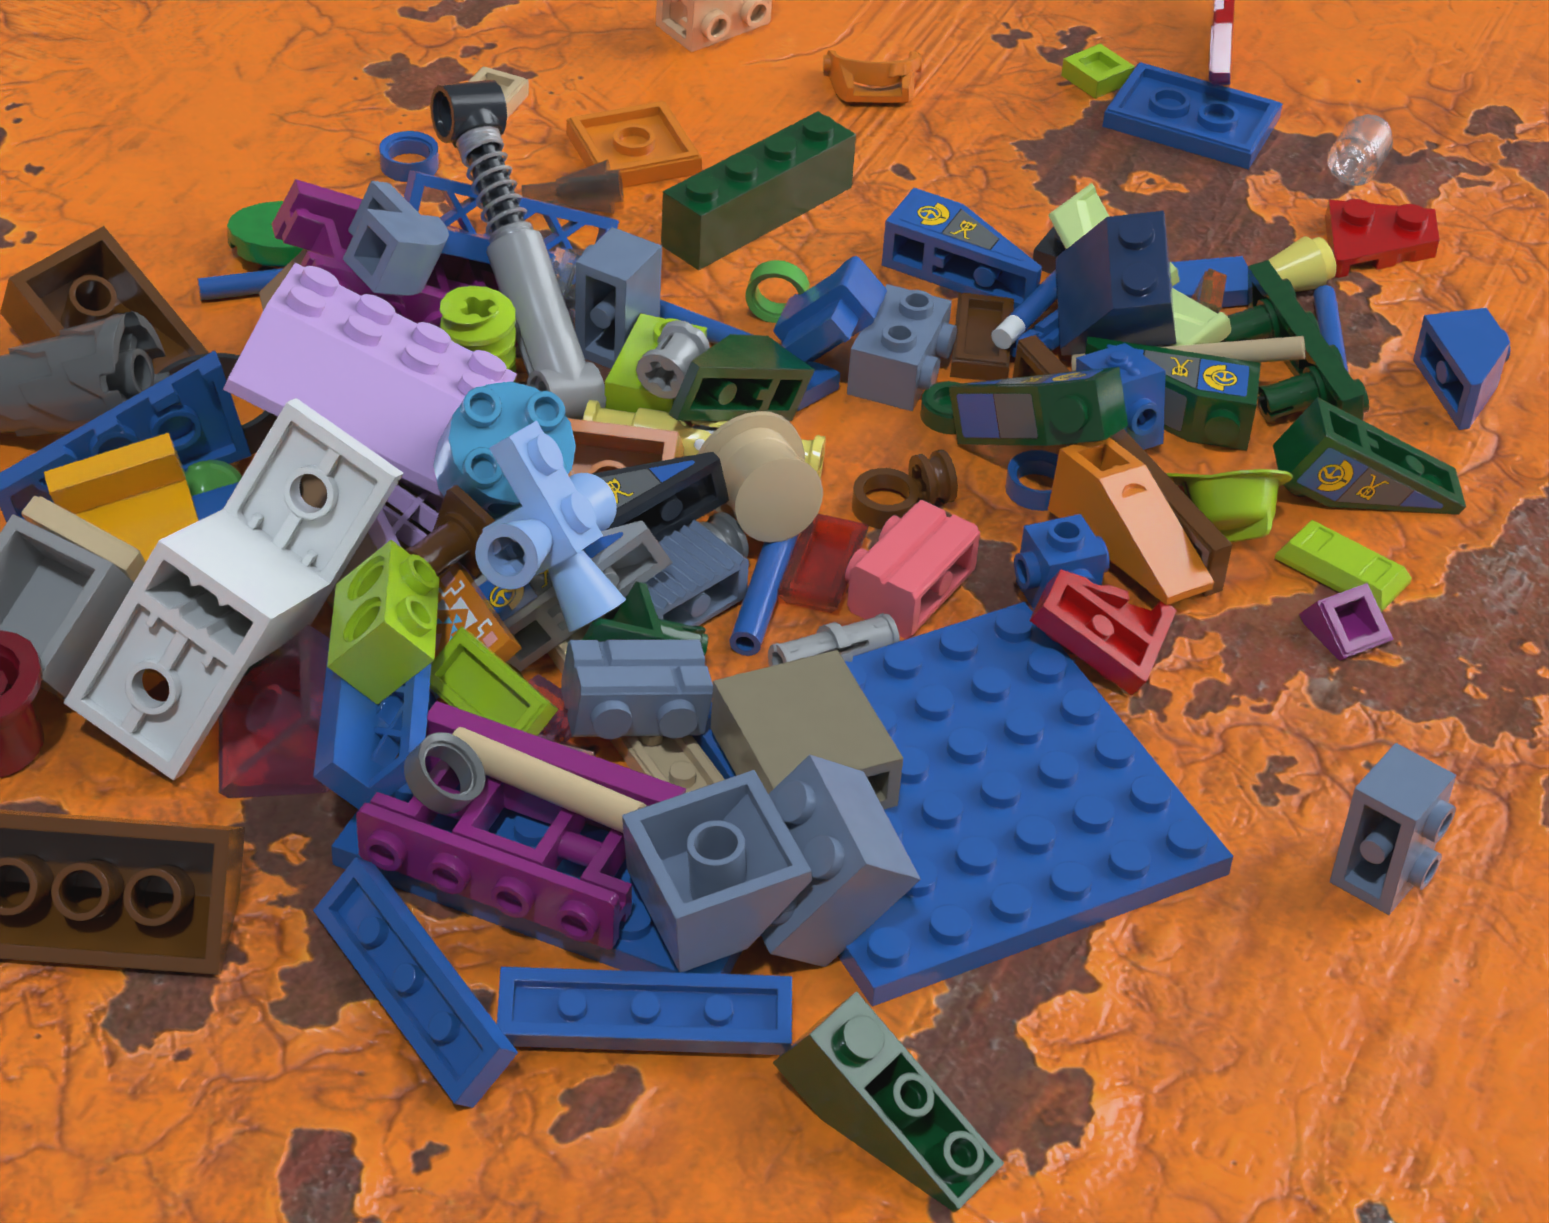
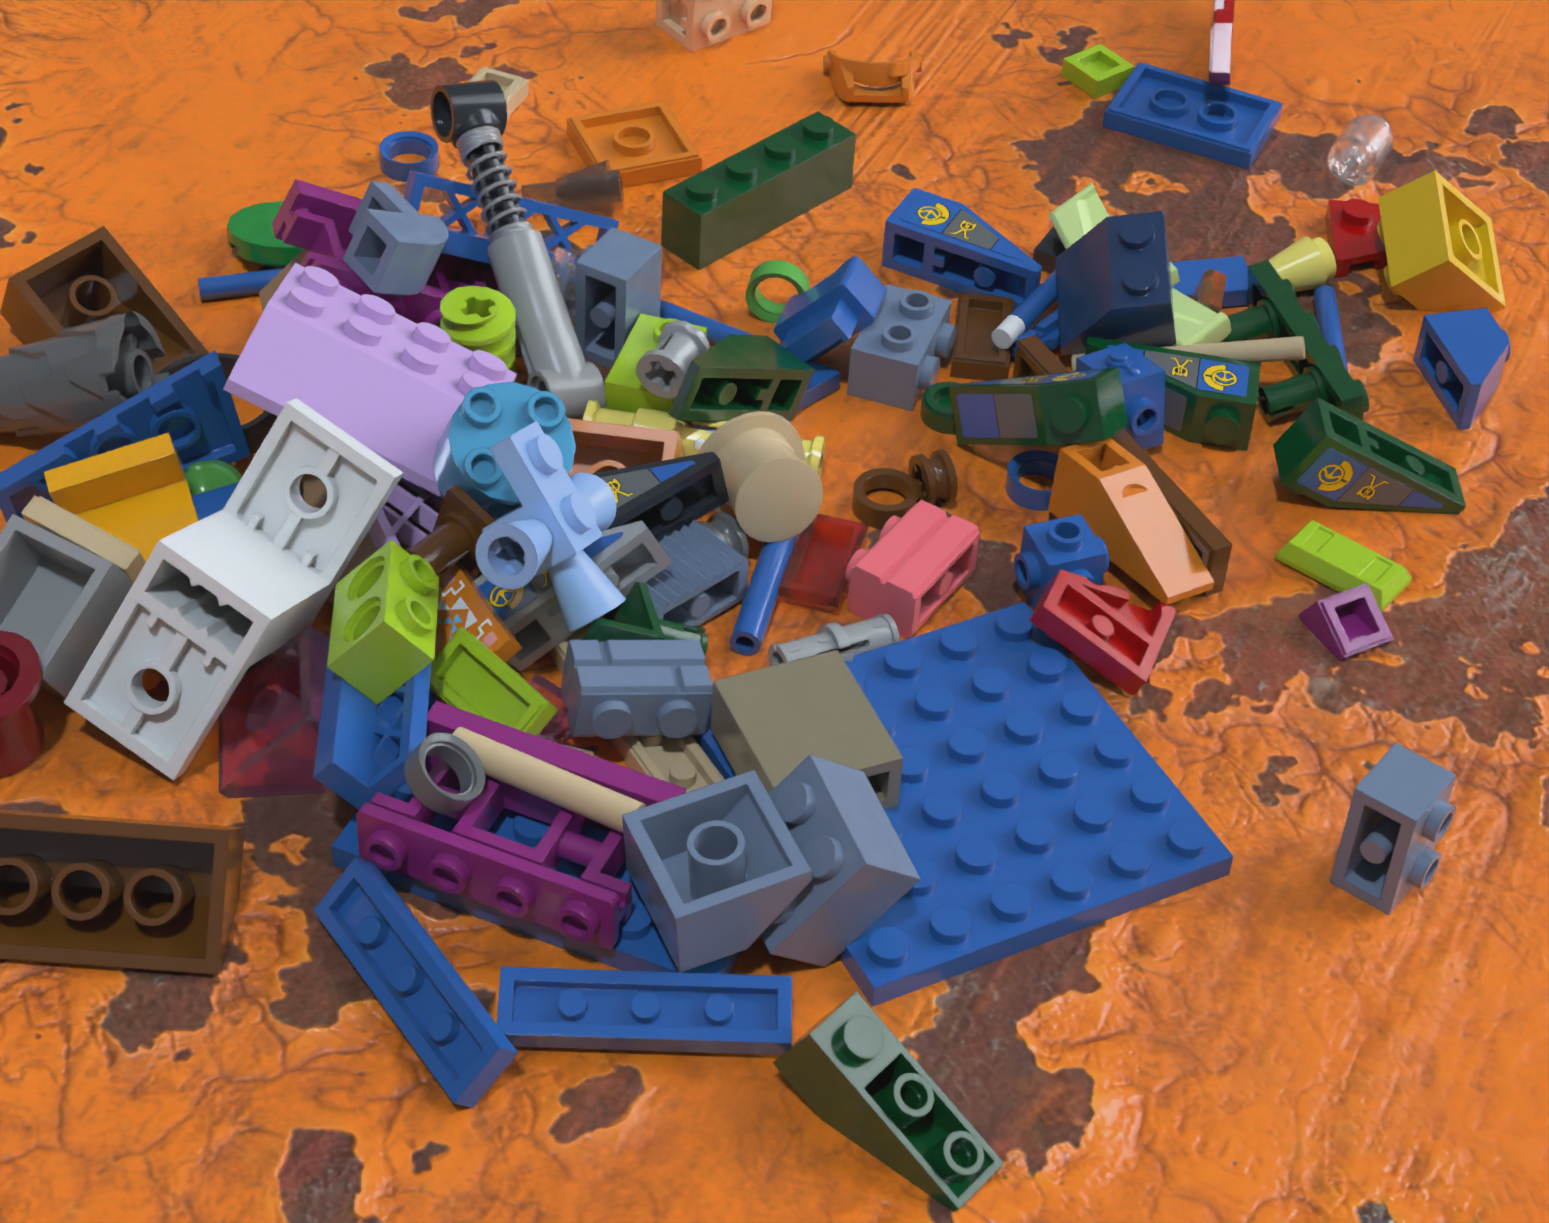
lime piece [1166,469,1293,543] -> none
none -> yellow slope [1377,170,1506,312]

